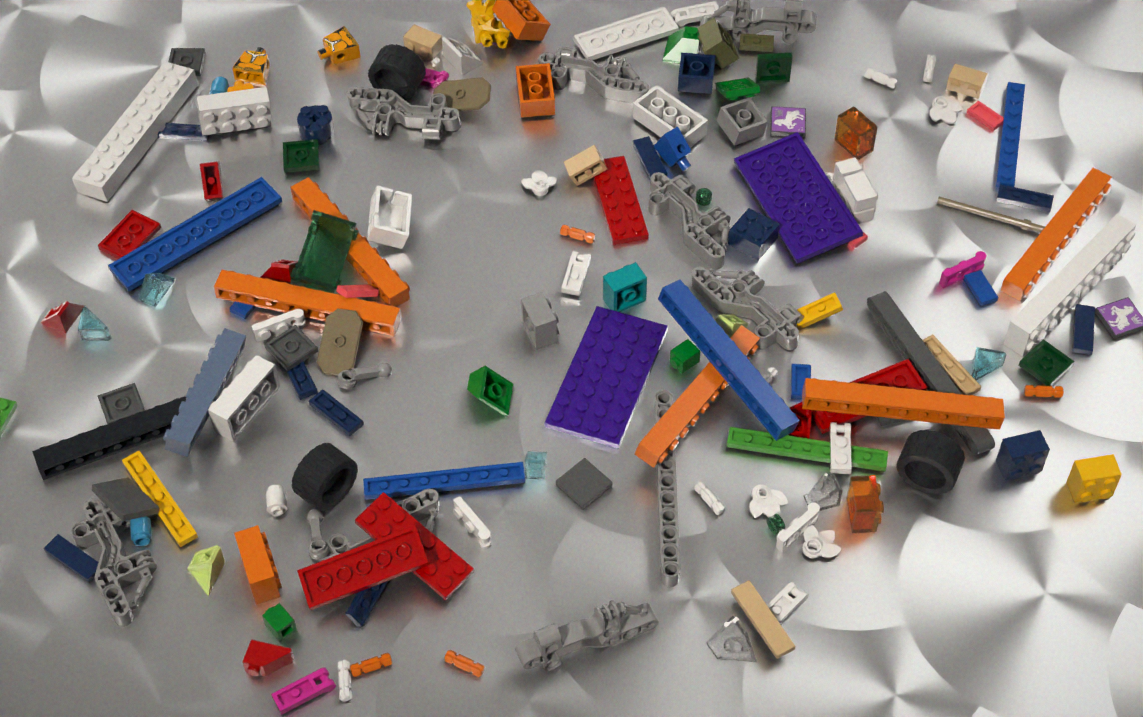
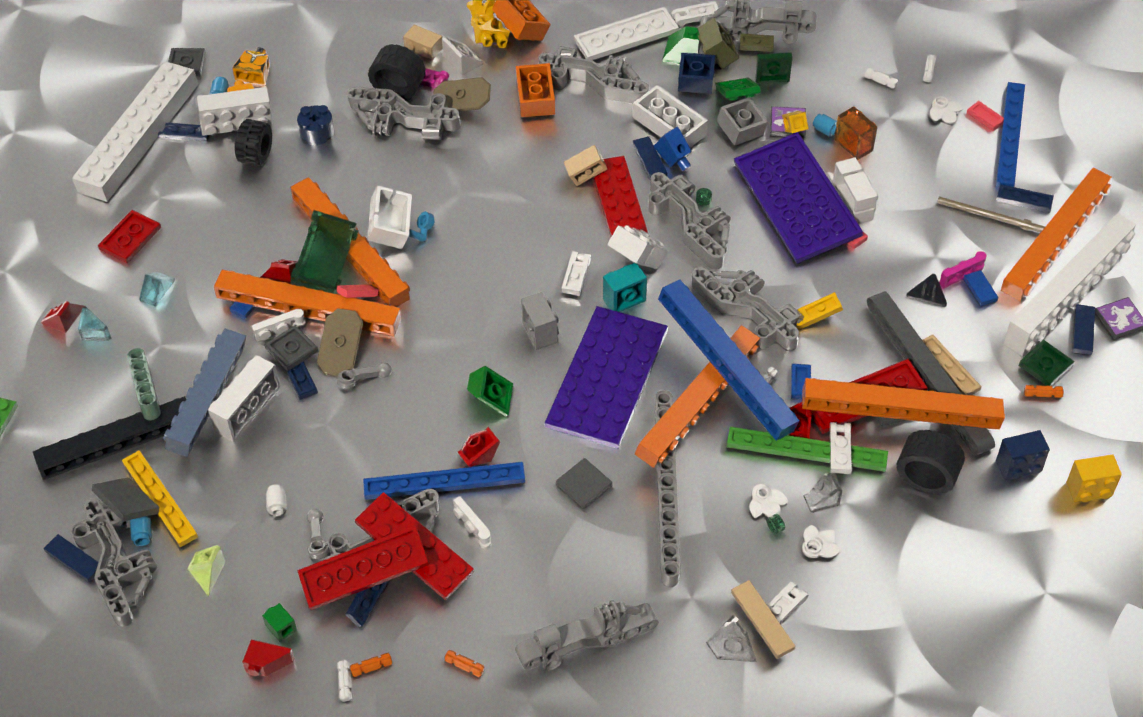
dark grey tile [98,383,145,424] -> none
blue plate [108,177,282,292] -> none
red slope [200,161,223,199] -> none
orange brick [234,525,282,605] -> none
dark pink plate [271,667,336,715] -> none
dark green plate [283,139,320,173] -> none
black tyre [292,443,358,511] -> none
dark blue tile [309,389,364,436] -> none
light orange torso [317,26,361,64] -> none
white plate [522,171,557,196] -> none
clear light blue slope [525,451,547,479] -> none
orange axle [560,225,595,244] -> none
green brick [670,339,700,374] -> none
white axle [694,481,725,515] -> none
yellowish green slope [714,314,748,338] -> none
dark blue brick [728,208,780,261] -> none
white plate [776,502,820,552] -> none
clear orange brick [846,476,884,533] -> none
tan brick [946,64,988,99] -> none
clear light blue slope [971,347,1006,380] -> none
none -> sand green beam [127,348,161,420]
none -> black tyre [235,119,272,166]
none -> dark azure plate [409,211,435,242]
none -> red slope [458,427,500,467]
none -> white piece [607,225,669,269]
none -> yellow brick [782,111,808,133]
none -> dark azure brick [813,114,840,137]
none -> black piece [906,274,947,307]

